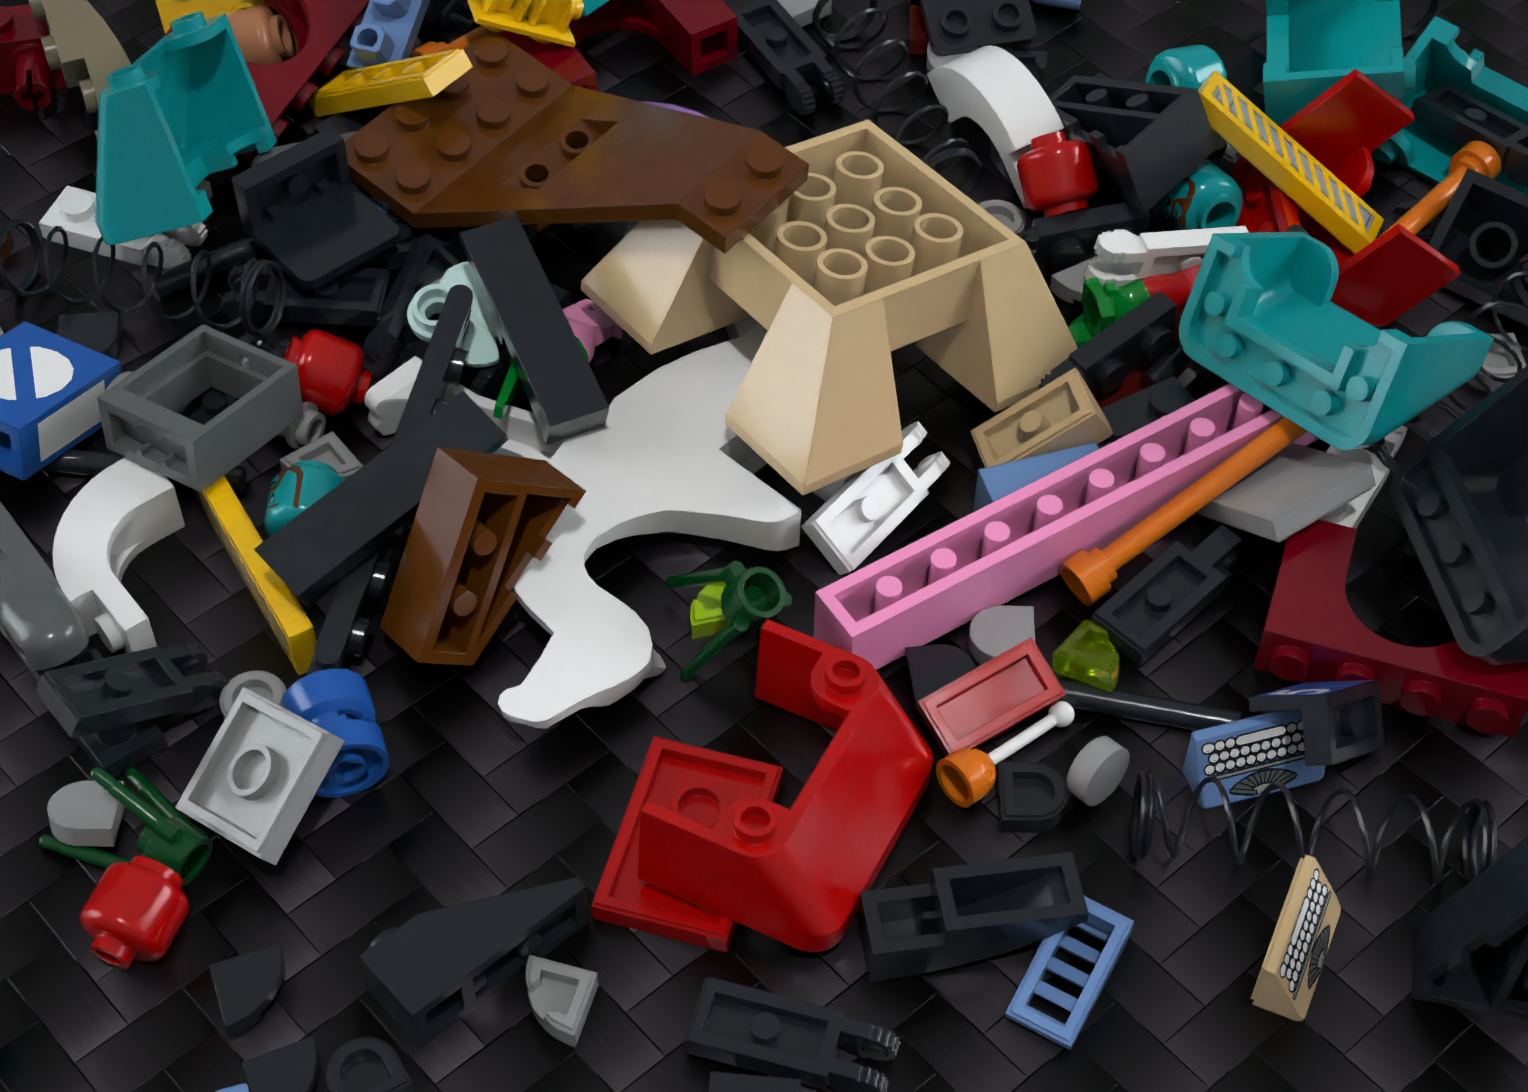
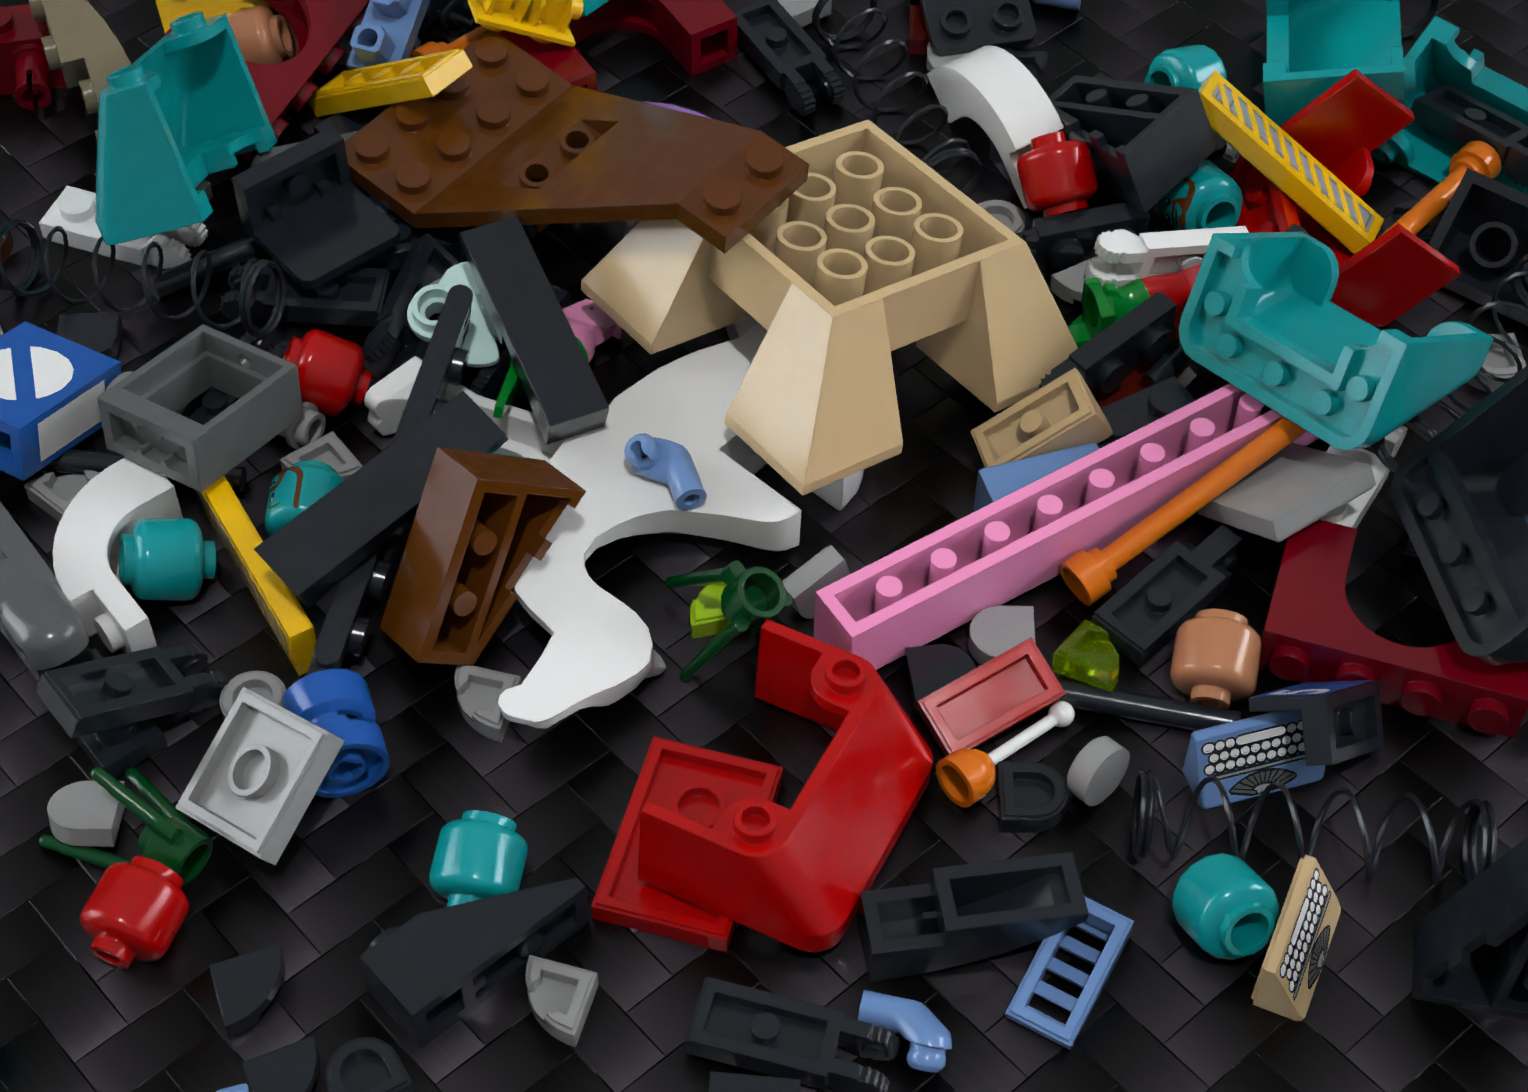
white hinge [801,421,950,575] -> none
none -> light grey tile [24,470,100,522]
none -> teal head [119,518,216,601]
none -> teal head [429,810,528,907]
none -> light grey tile [455,665,522,742]
none -> medium blue arm [624,433,707,511]
none -> light grey tile [782,545,850,619]
none -> medium blue arm [858,990,952,1073]
none -> nougat head [1170,608,1262,709]
none -> teal head [1172,853,1279,960]

